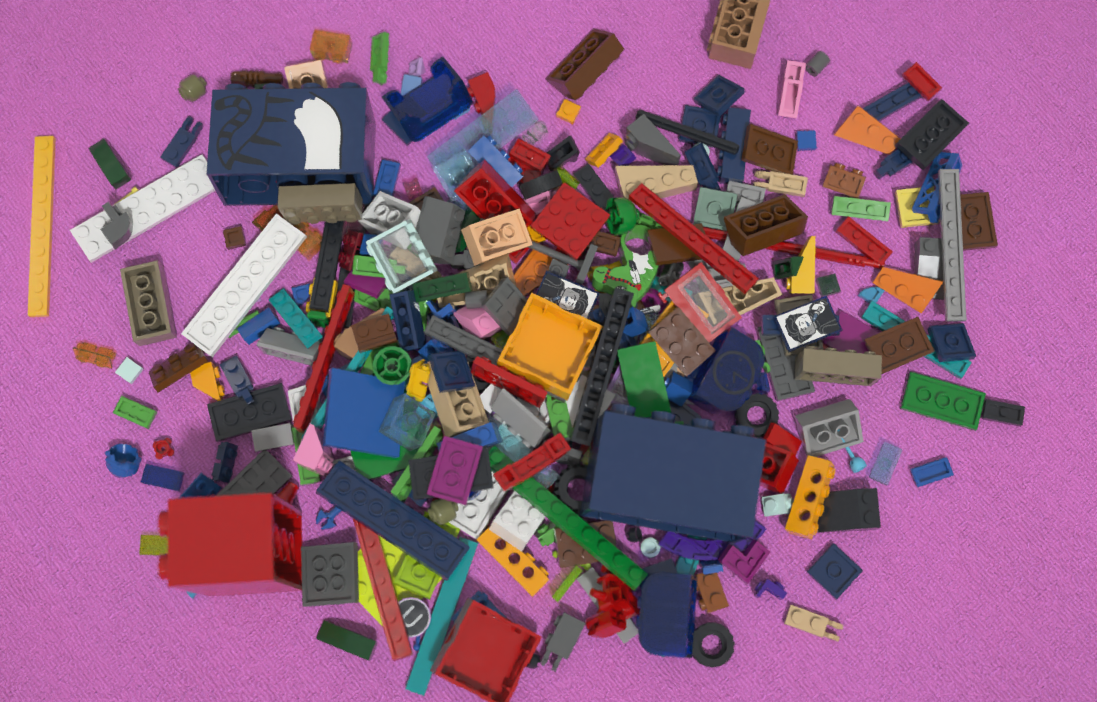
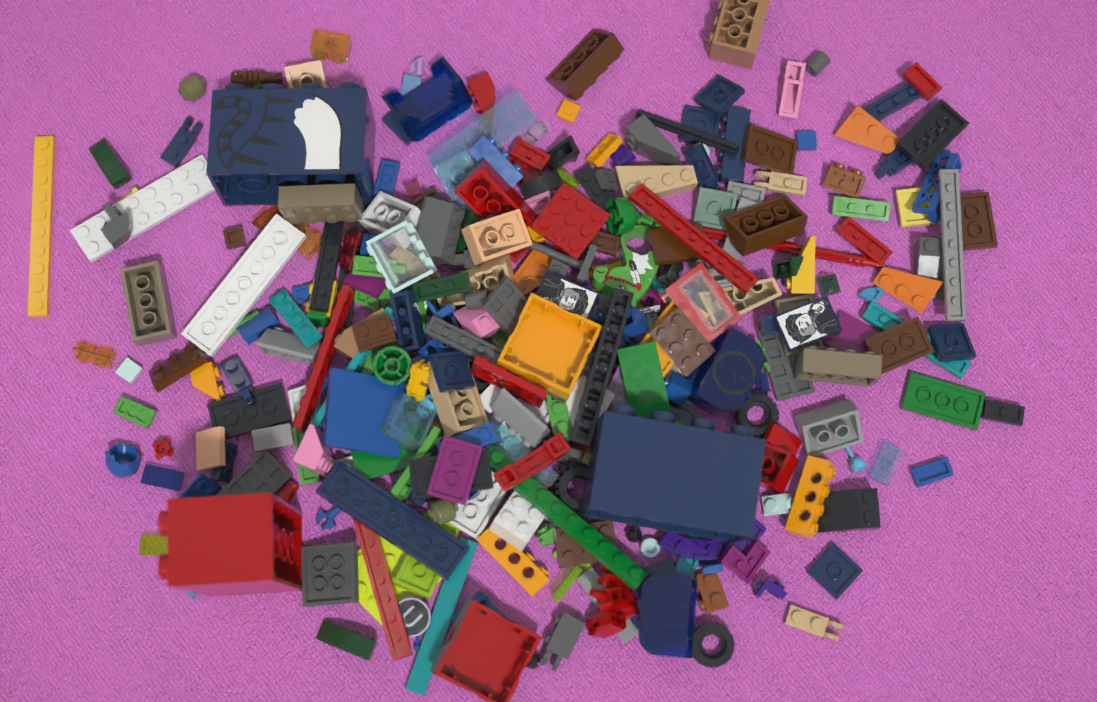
bright green hinge [370,32,389,85] -> none
none -> light nougat tile [196,426,226,471]
none -> dark grey tile [595,169,619,190]

